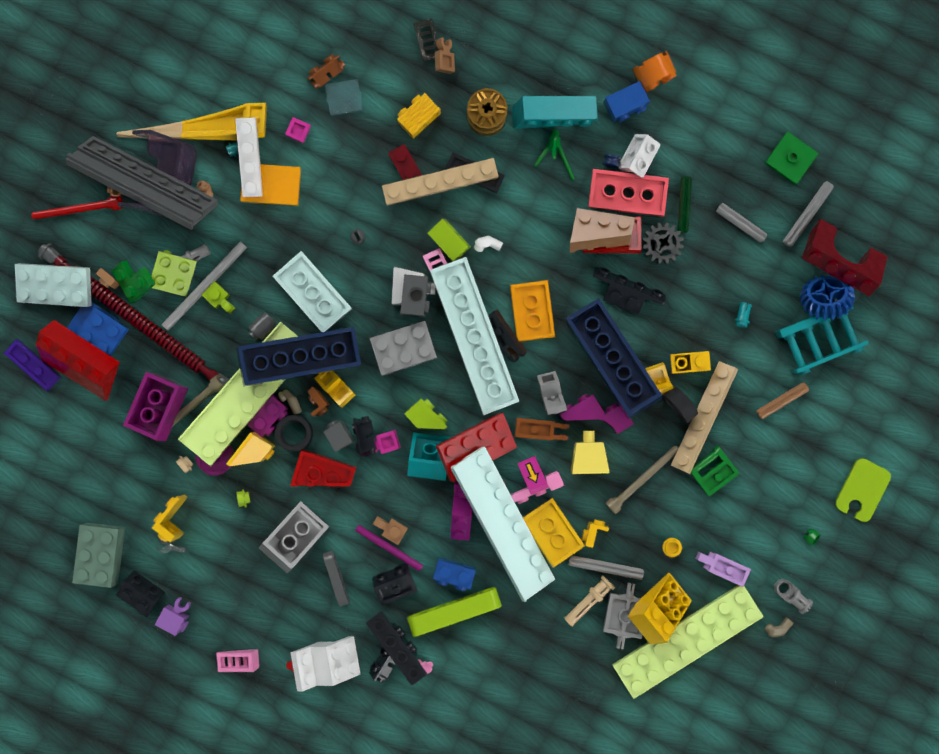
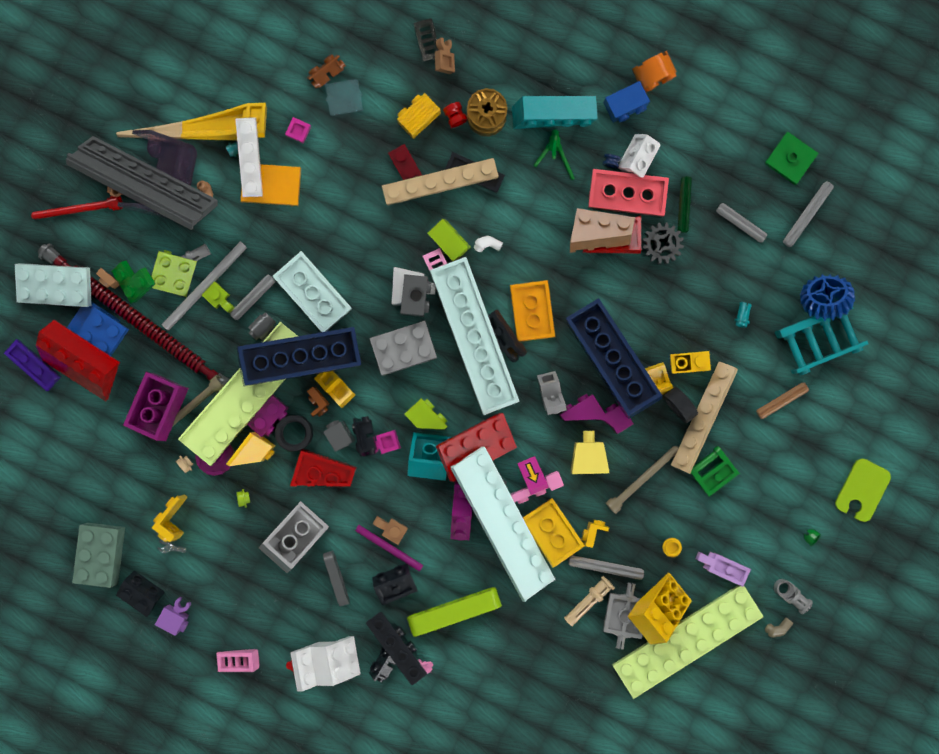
dark tan arm [278,390,302,415] -> none
dark grey hinge [350,229,366,245] -> none
blue brick [433,557,476,591] -> none
dark orange hinge [514,418,569,441] -> none
black bracket [593,267,666,314] -> none
dark red arch [802,219,888,297] -> none
none -> light grey axle [230,274,275,320]
none -> red wheel [443,102,468,128]

